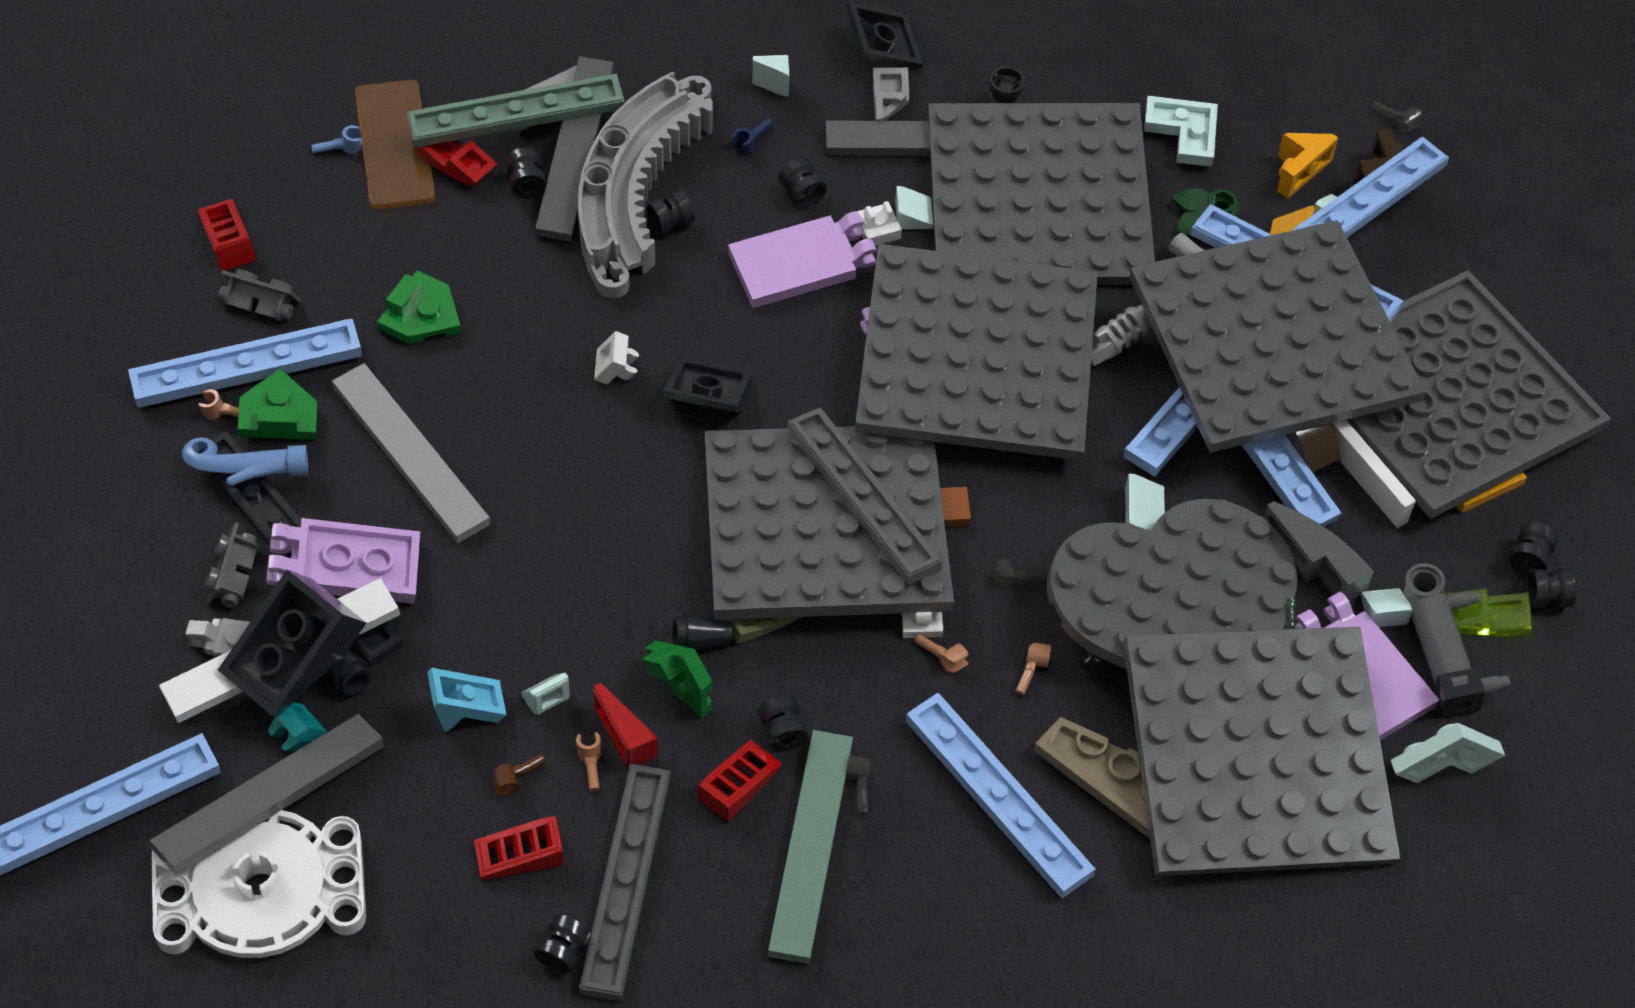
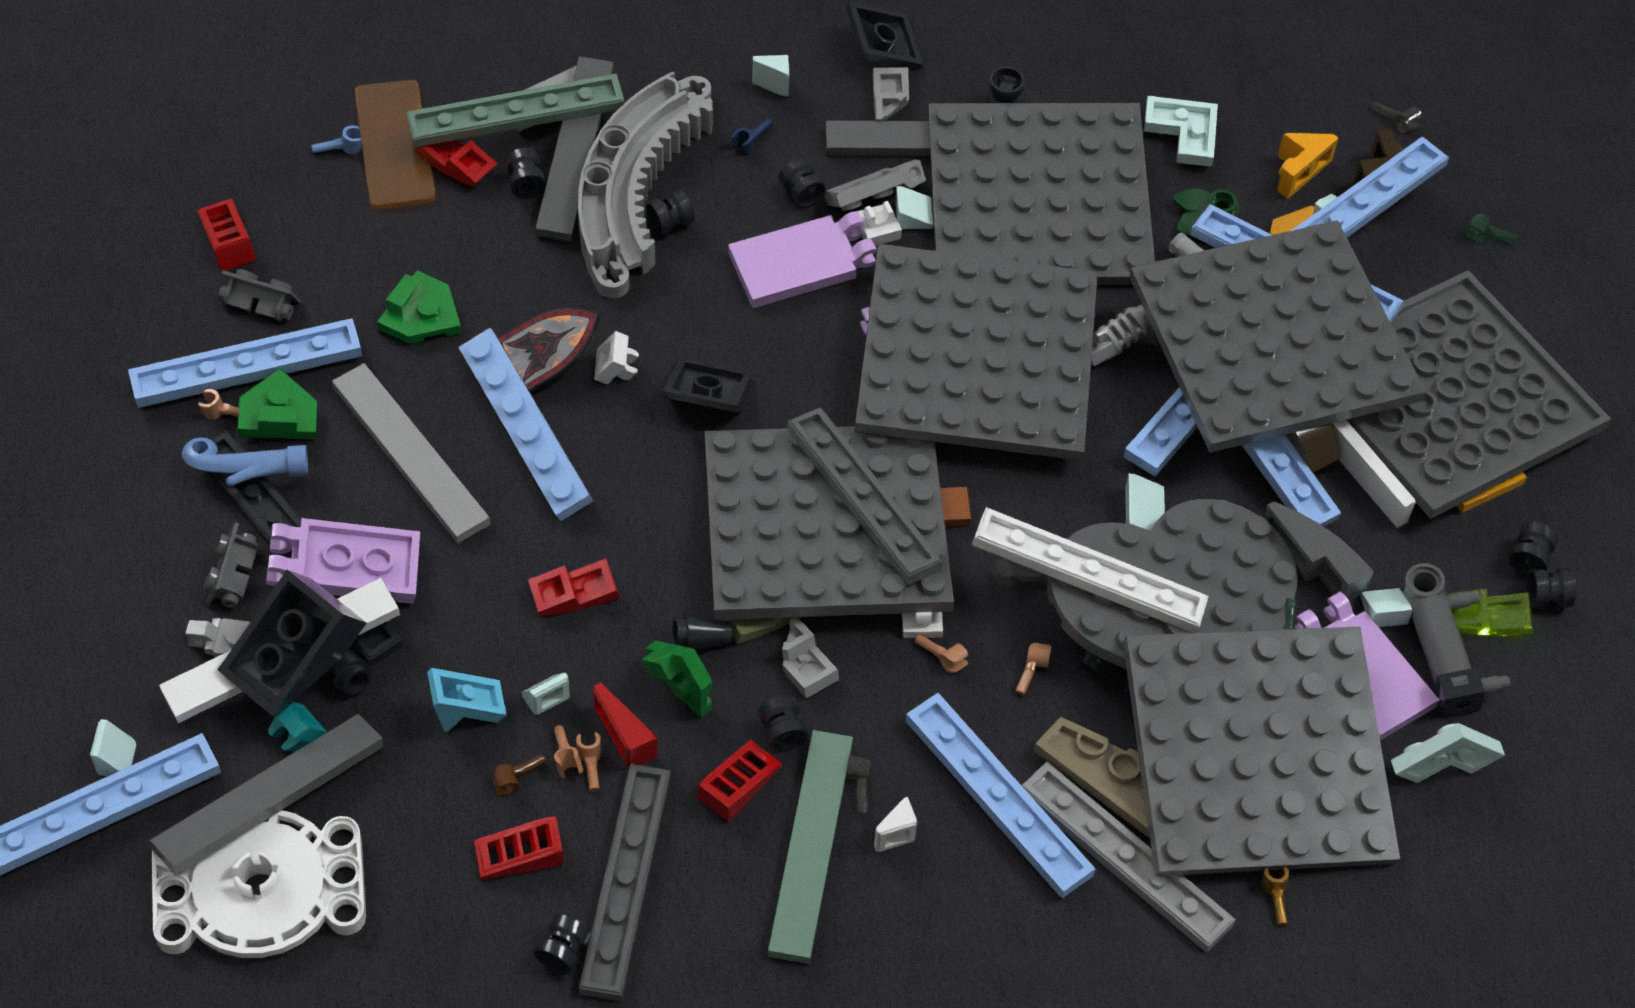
none -> light aqua slope [90,719,136,776]
none -> light blue plate [459,328,593,521]
none -> shield [498,308,601,393]
none -> red slope [528,558,620,616]
none -> nougat hand [554,725,583,778]
none -> light grey slope [782,617,839,698]
none -> light grey hinge [825,159,926,211]
none -> white slope [874,797,917,852]
none -> white tile [972,507,1209,633]
none -> light grey tile [1022,762,1236,953]
none -> pearl gold hand [1261,866,1289,926]
none -> clear green hand [1464,214,1518,244]

